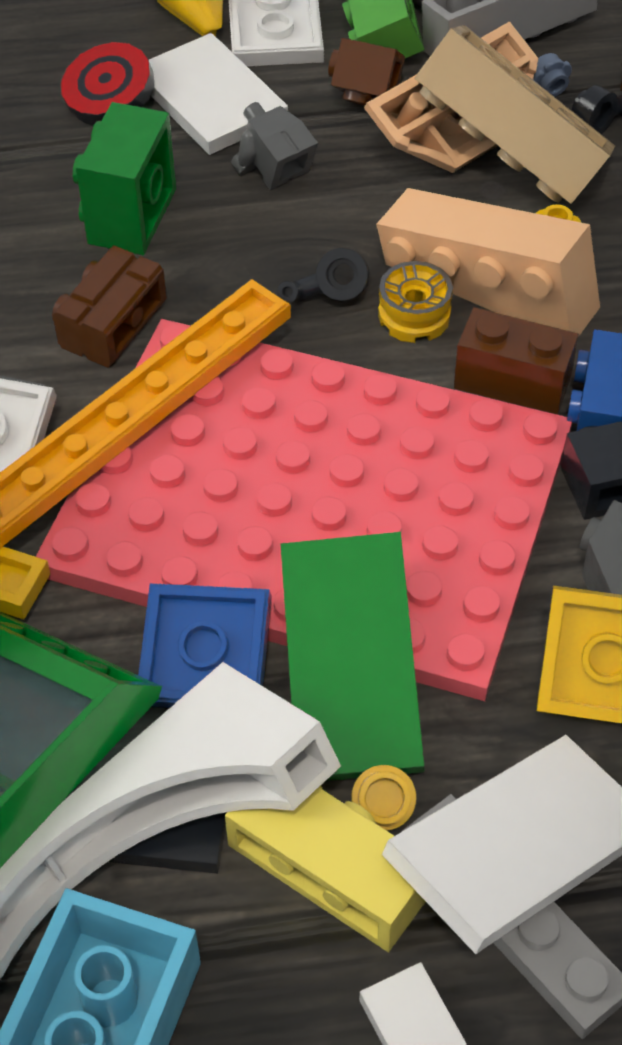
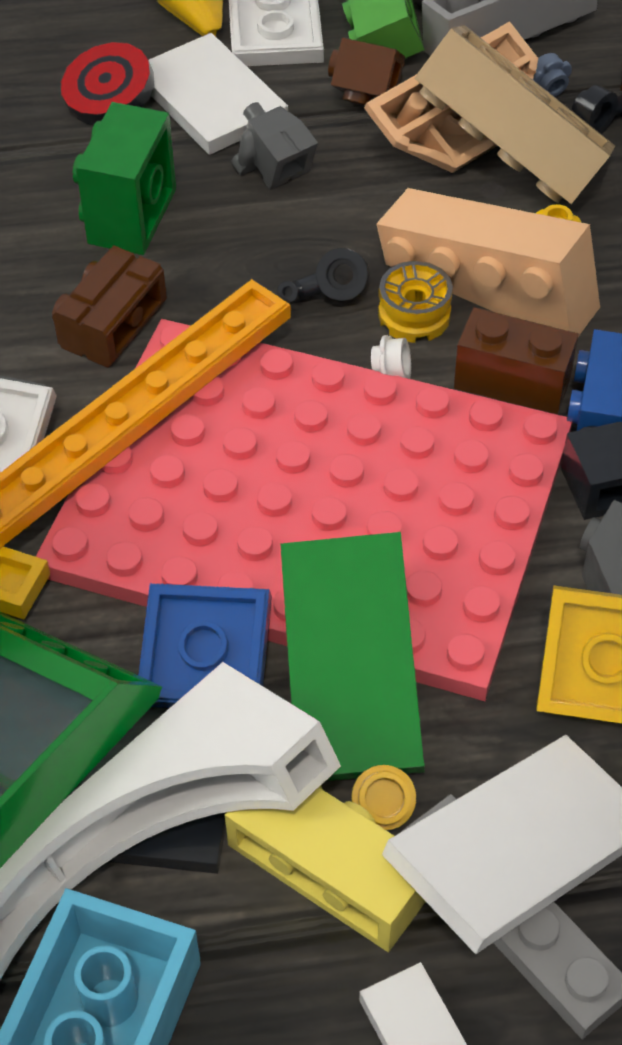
none -> white plate [371,335,411,379]

